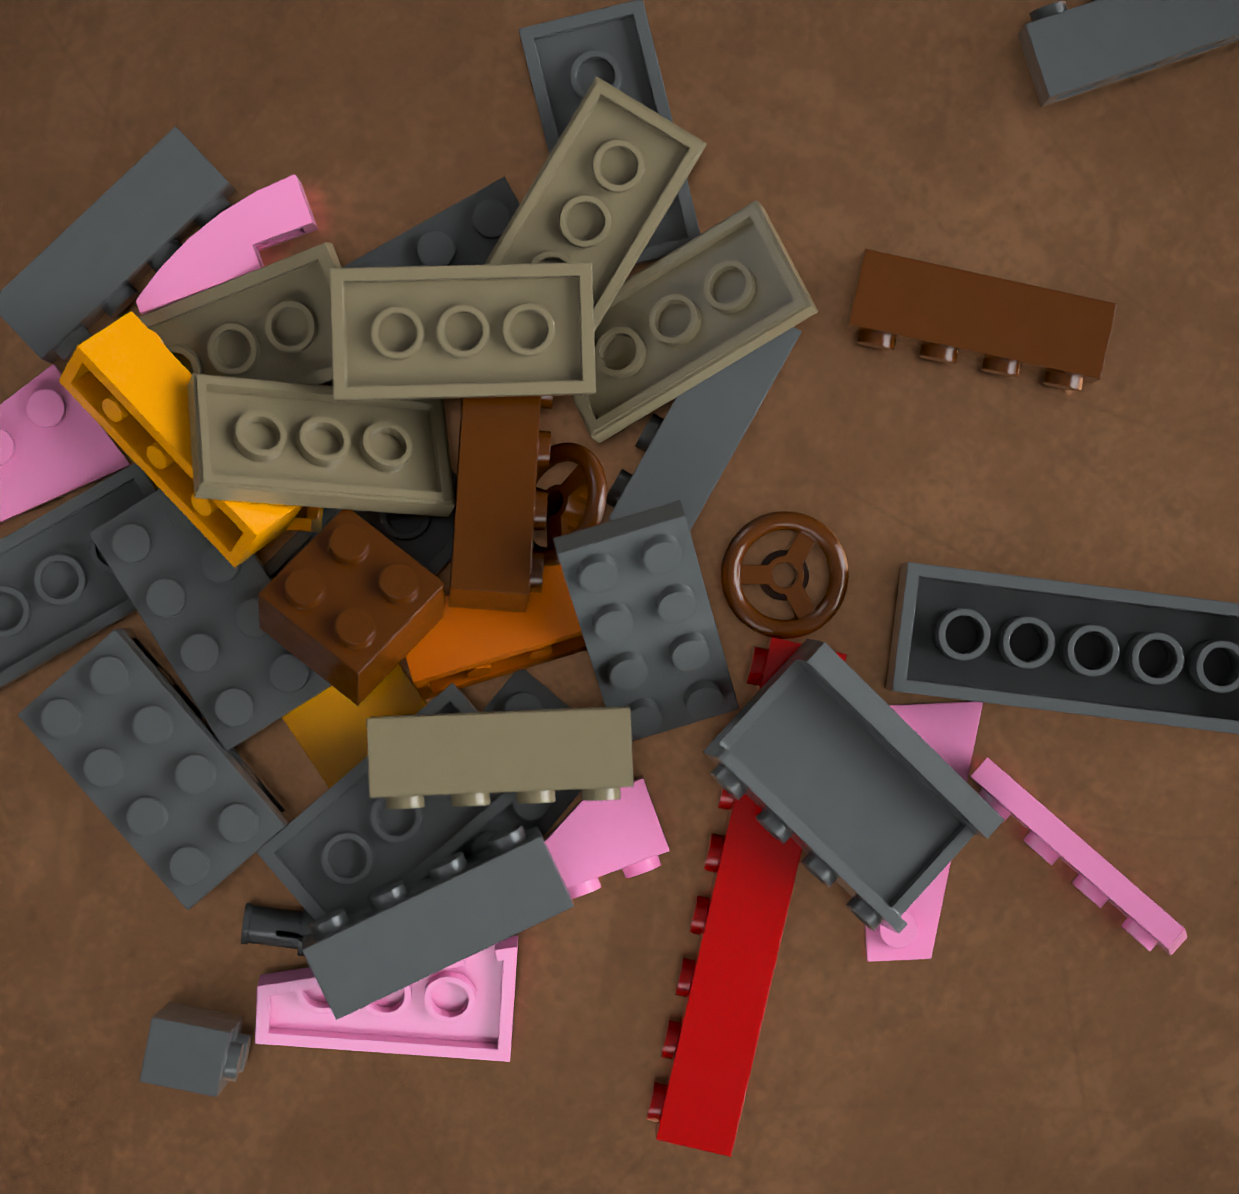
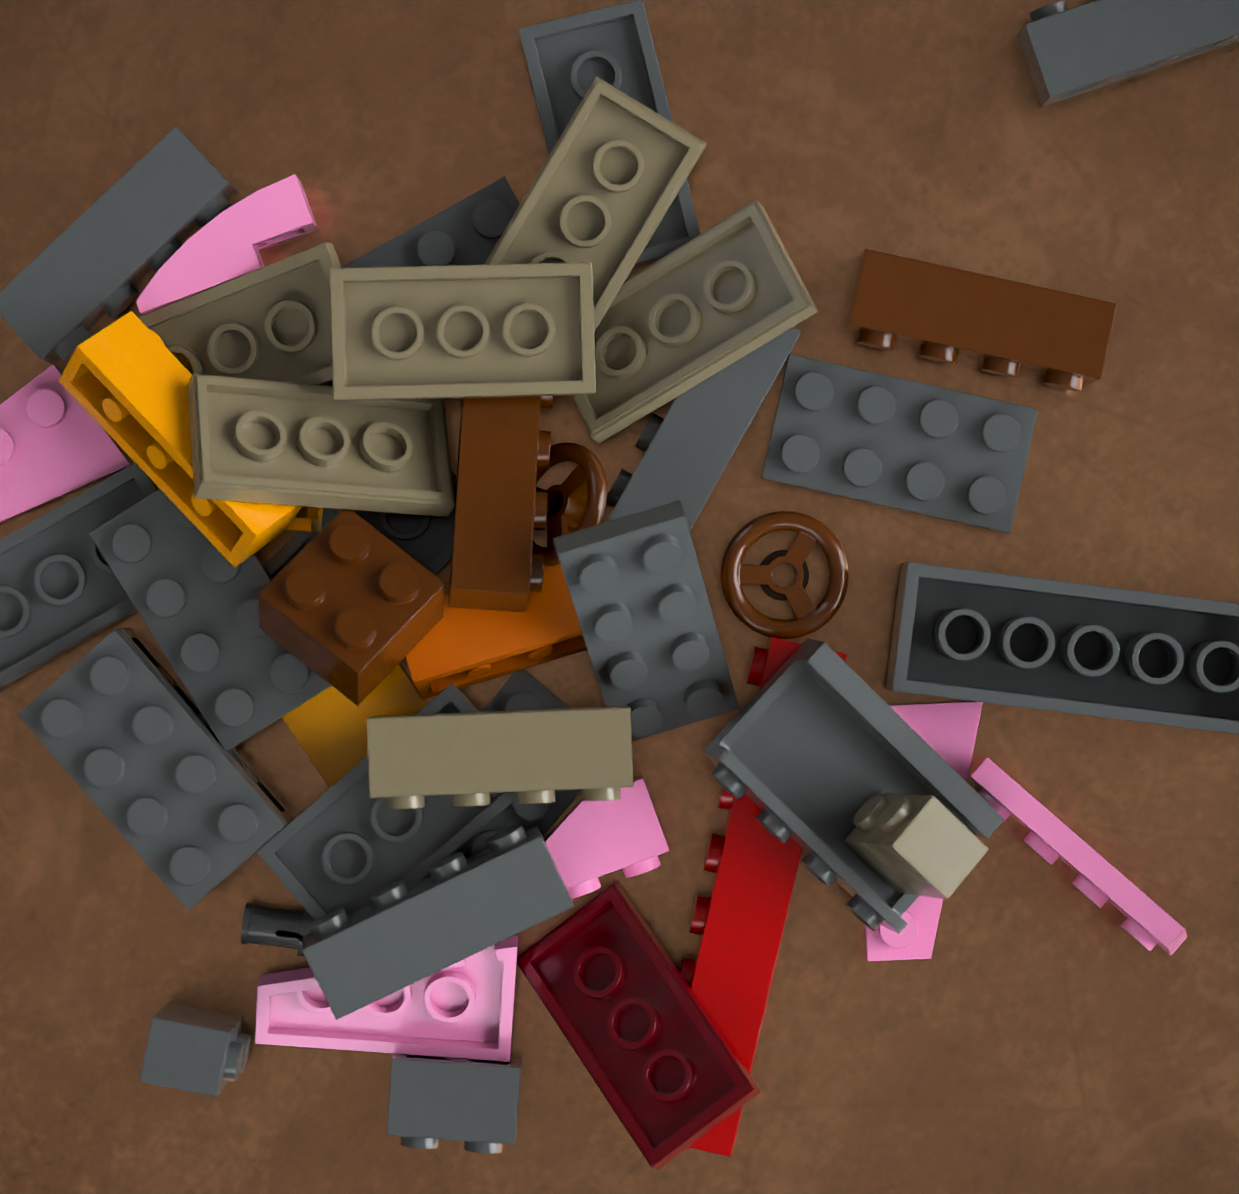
none -> dark grey brick [386,1054,522,1153]
none -> dark red plate [517,883,761,1170]
none -> dark grey plate [761,354,1038,534]
none -> dark tan brick [844,793,988,899]

